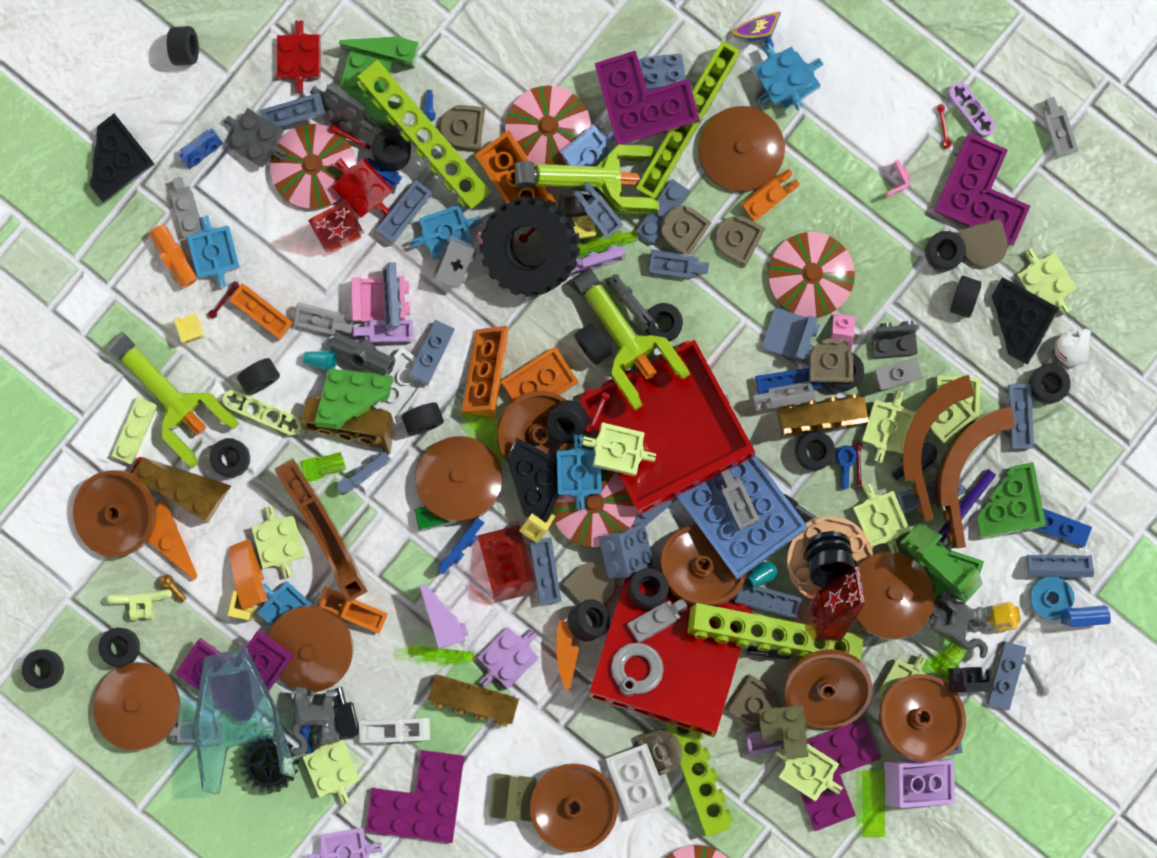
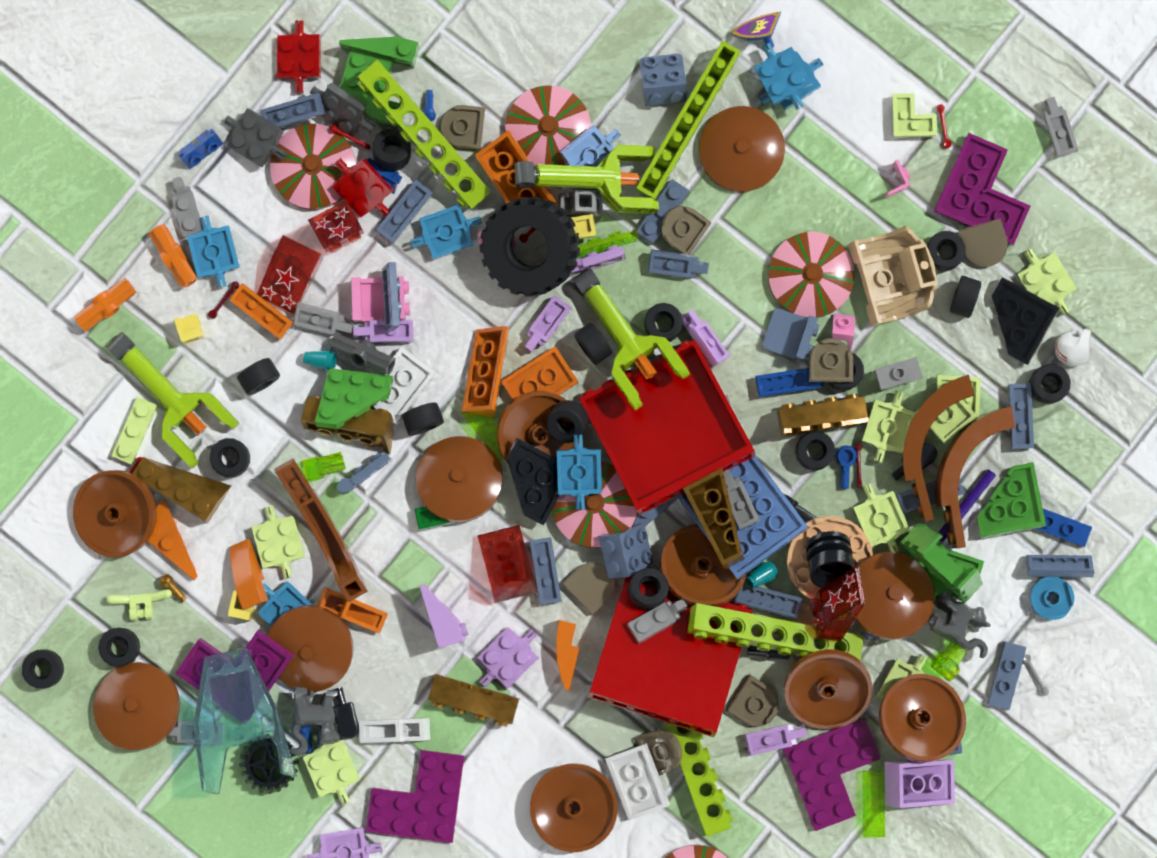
black plate [90,113,155,204] -> none
black tyre [166,26,199,66] -> none
yellowish green beam [223,390,303,436] -> none
sand blue plate [408,320,455,386] -> none
clear neon green plate [408,645,475,663] -> none
light grey brick [433,236,476,289] -> none
blue plate [437,518,484,574] -> none
olive bracket [489,773,537,821] -> none
light yellow panel [519,514,555,543] -> none
black tyre [567,599,611,642] -> none
sand blue hinge [573,182,623,239] -> none
yellowish green plate [582,423,656,476] -> none
red hinge [586,392,610,434] -> none
magenta plate [594,50,701,145] -> none
dark grey pin [607,274,655,329] -> none
light grey piece [611,643,664,697] -> none
dark tan tile [715,216,766,267] -> none
orange hinge [741,169,800,222] -> none
light grey hinge [753,382,815,411] -> none
olive brick [759,706,809,759] -> none
yellowish green plate [775,744,843,801] -> none
dark grey bracket [871,321,920,358] -> none
lavender beam [948,82,995,137] -> none
black hinge [948,667,995,692] -> none
yellow head [988,602,1021,632] -> none
blue brick [1061,605,1111,627] -> none
none -> orange piece [74,278,137,332]
none -> clear red slope [257,235,324,315]
none -> lavender hinge [524,295,571,353]
none -> lavender hinge [682,310,729,367]
none -> pearl gold wedge [683,468,745,569]
none -> tan piece [848,226,937,327]
none -> yellowish green plate [892,93,937,138]

